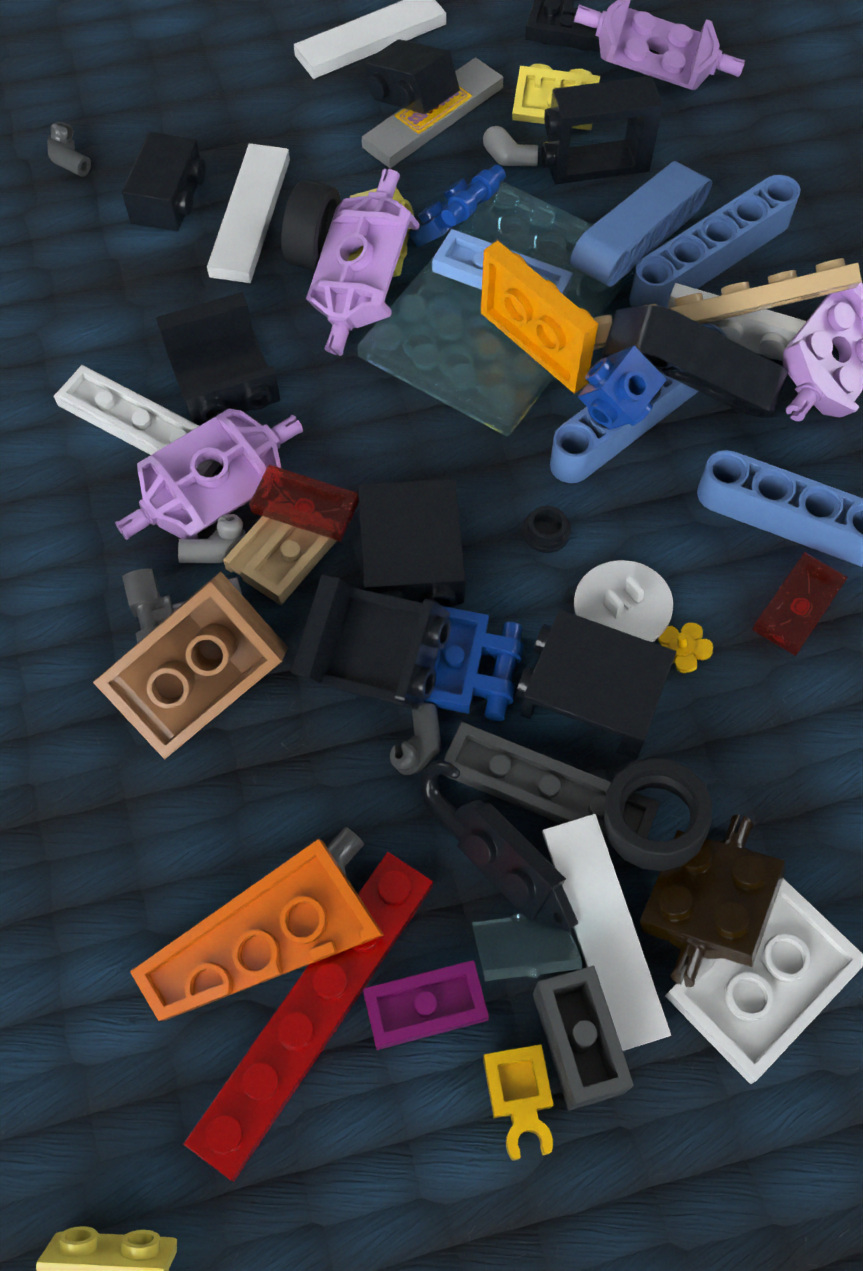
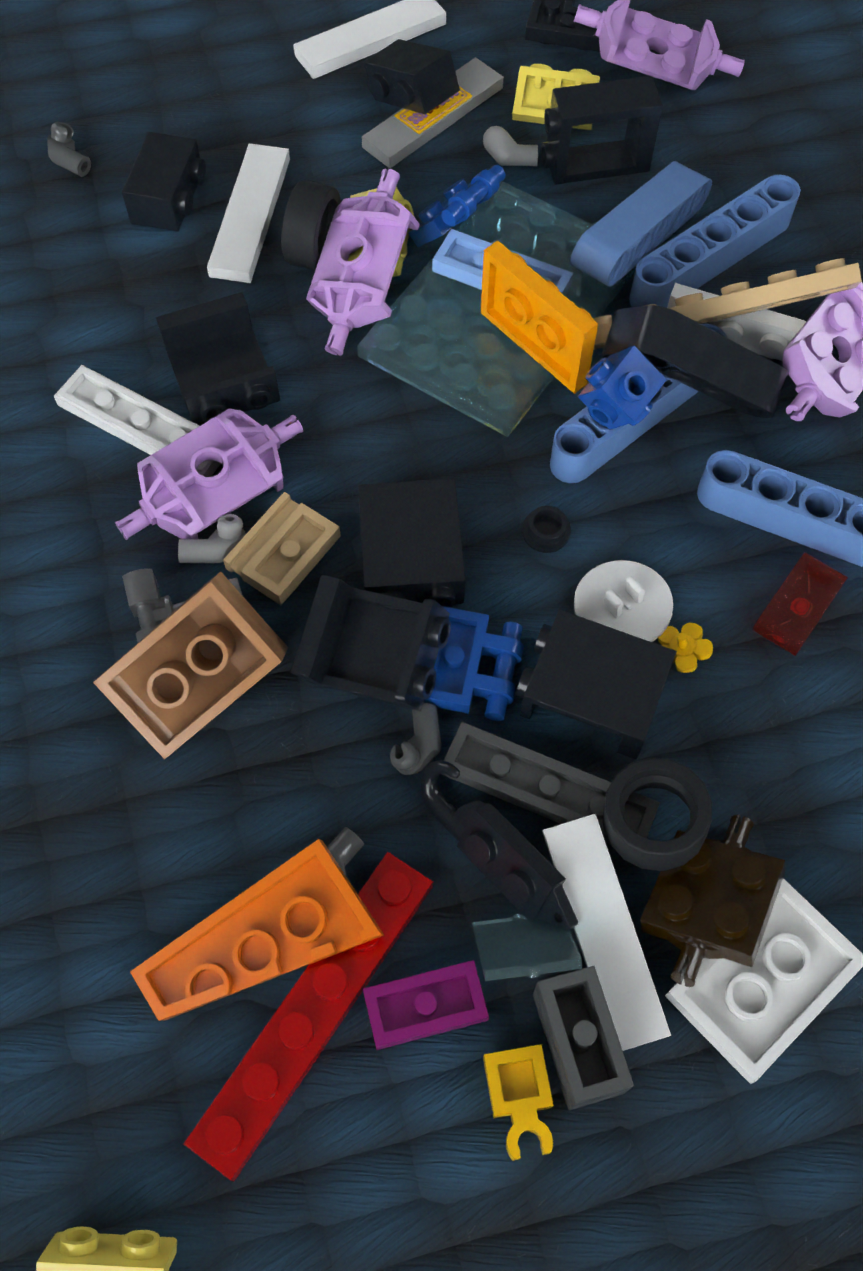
clear red tile [249,465,359,542] -> none

